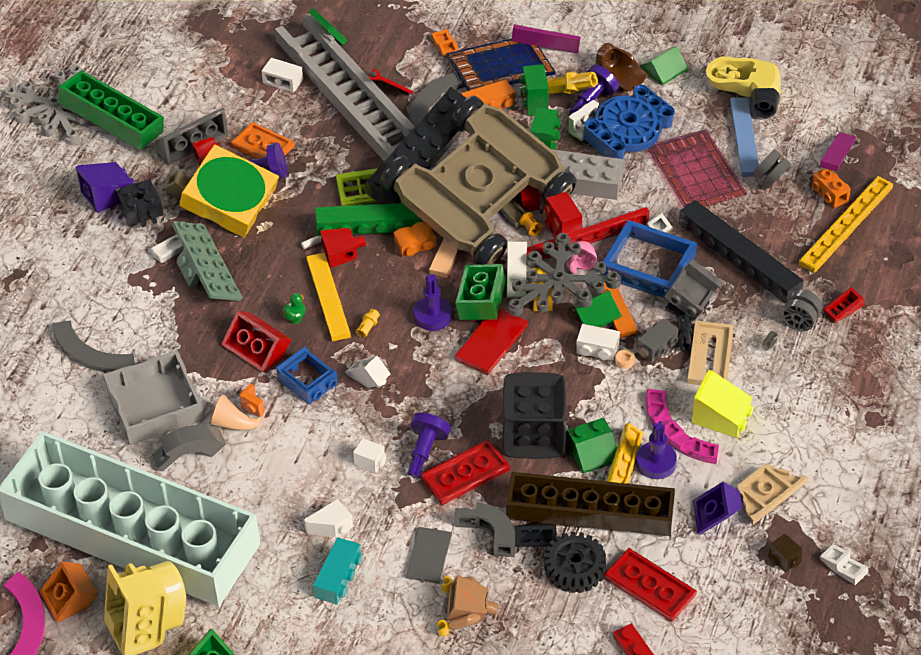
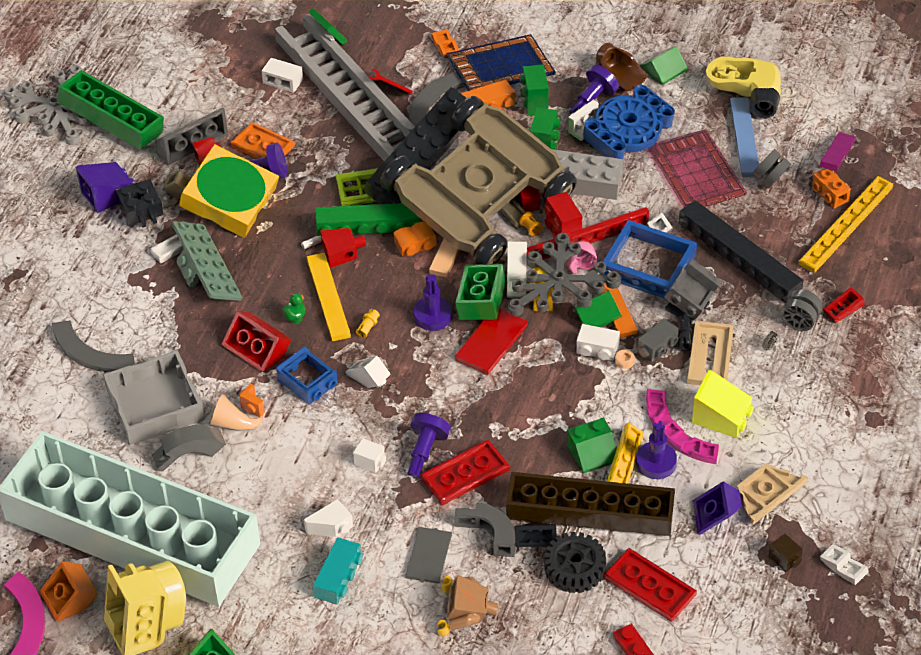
black piece [502,372,566,459] -> none
magenta tile [511,24,581,53] -> none
yellow piece [547,72,598,95] -> none

